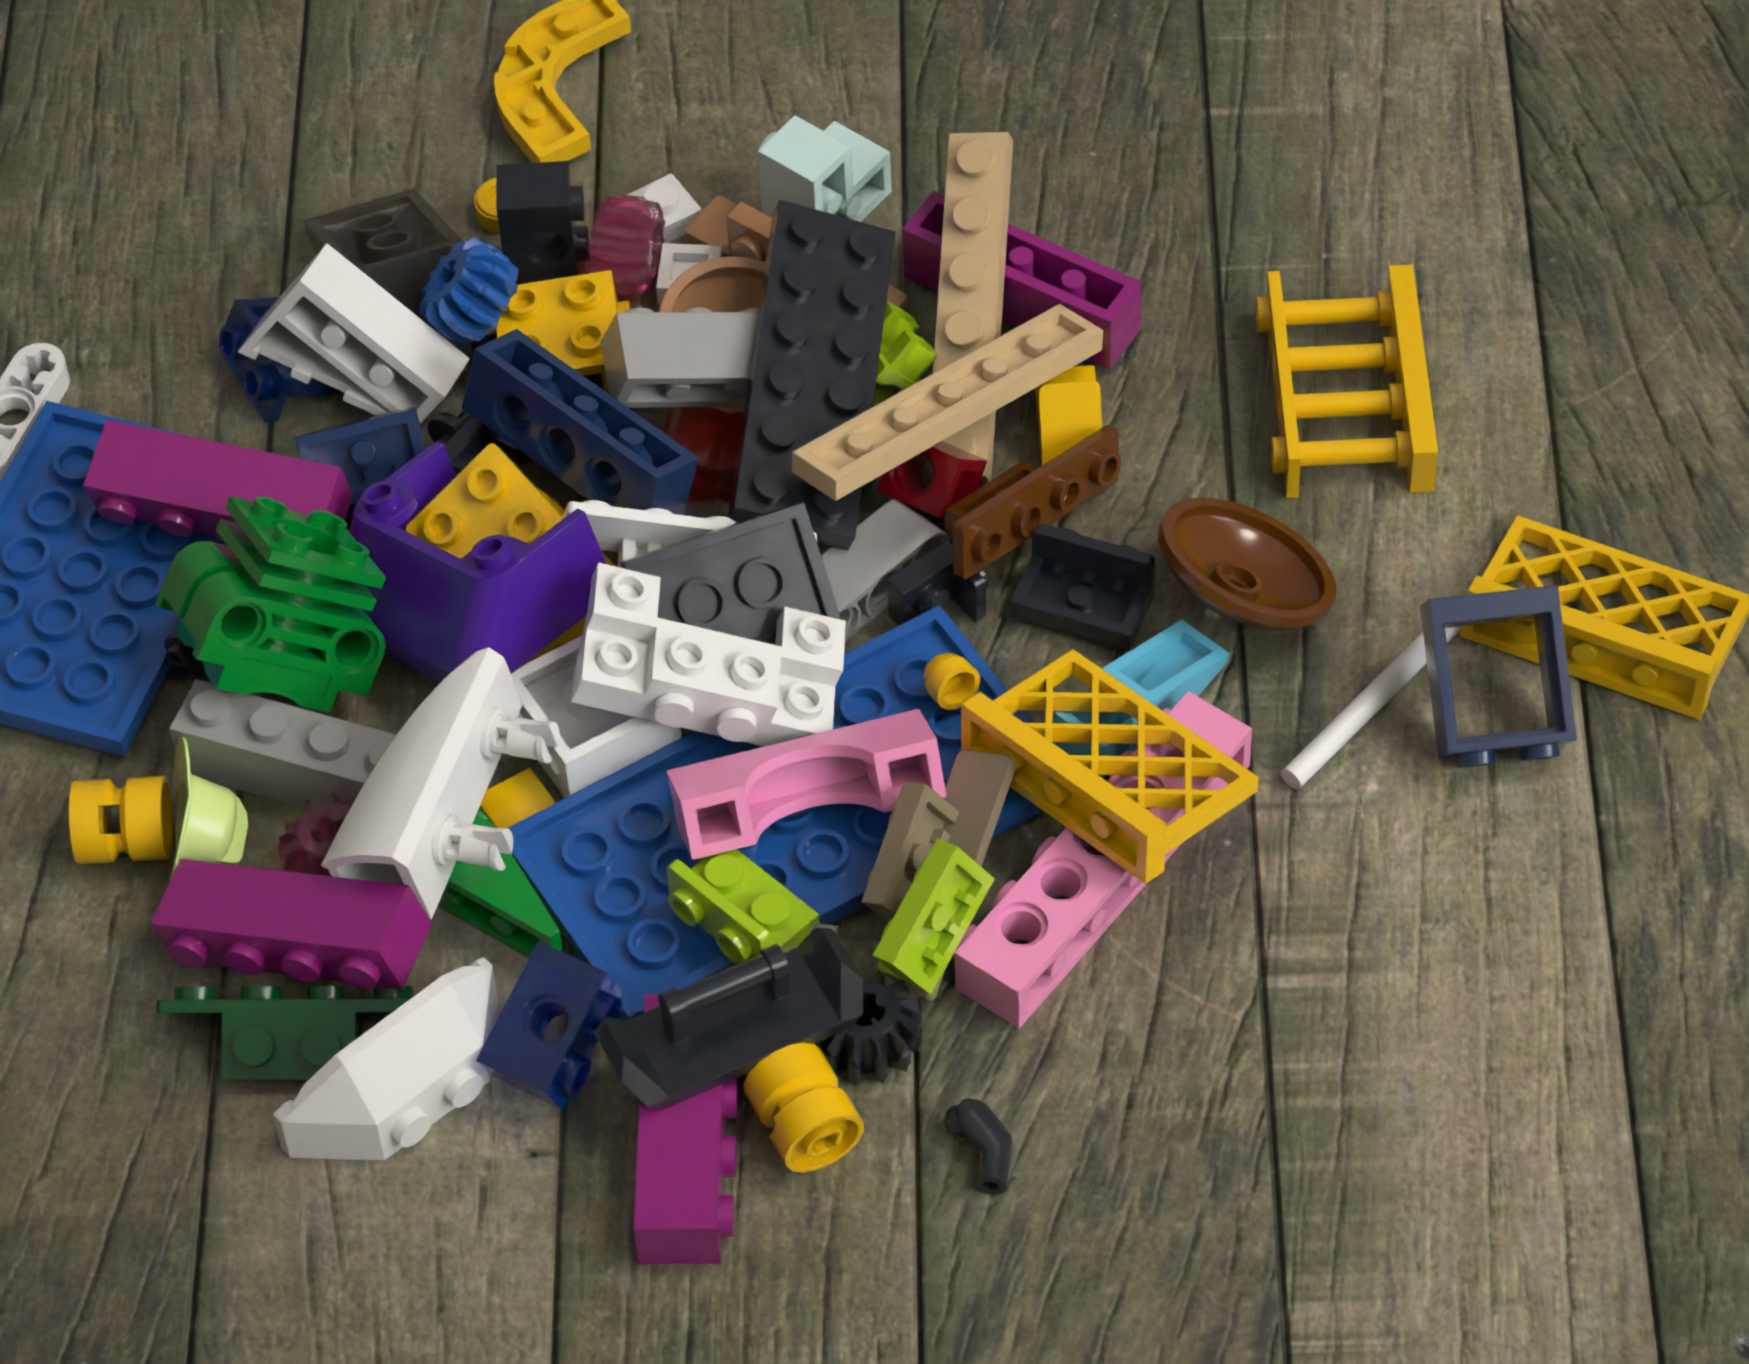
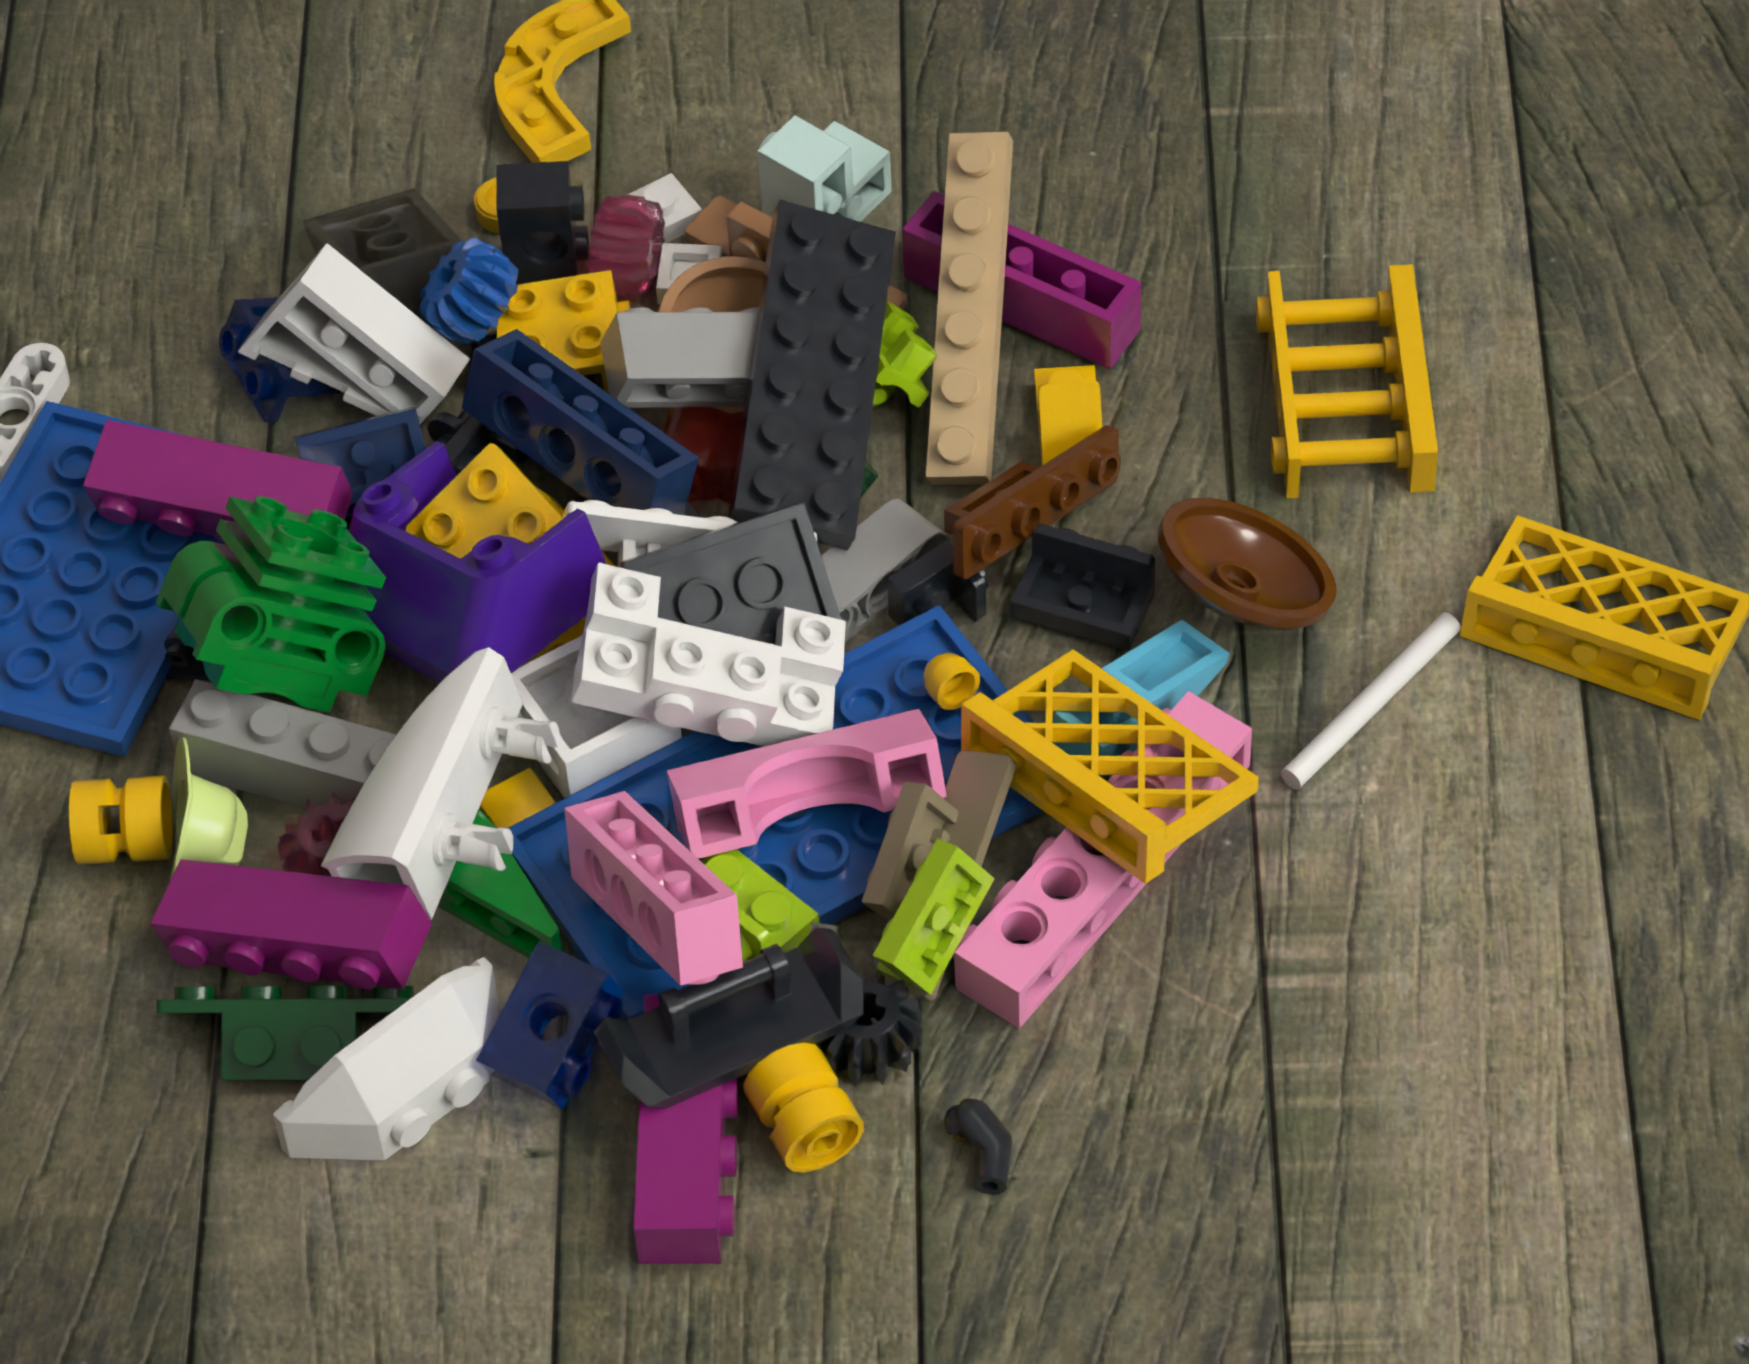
tan plate [792,304,1103,501] -> none
dark red brick [877,441,987,518] -> none
dark blue window [1420,585,1577,768] -> none
none -> bright pink brick [564,791,743,986]

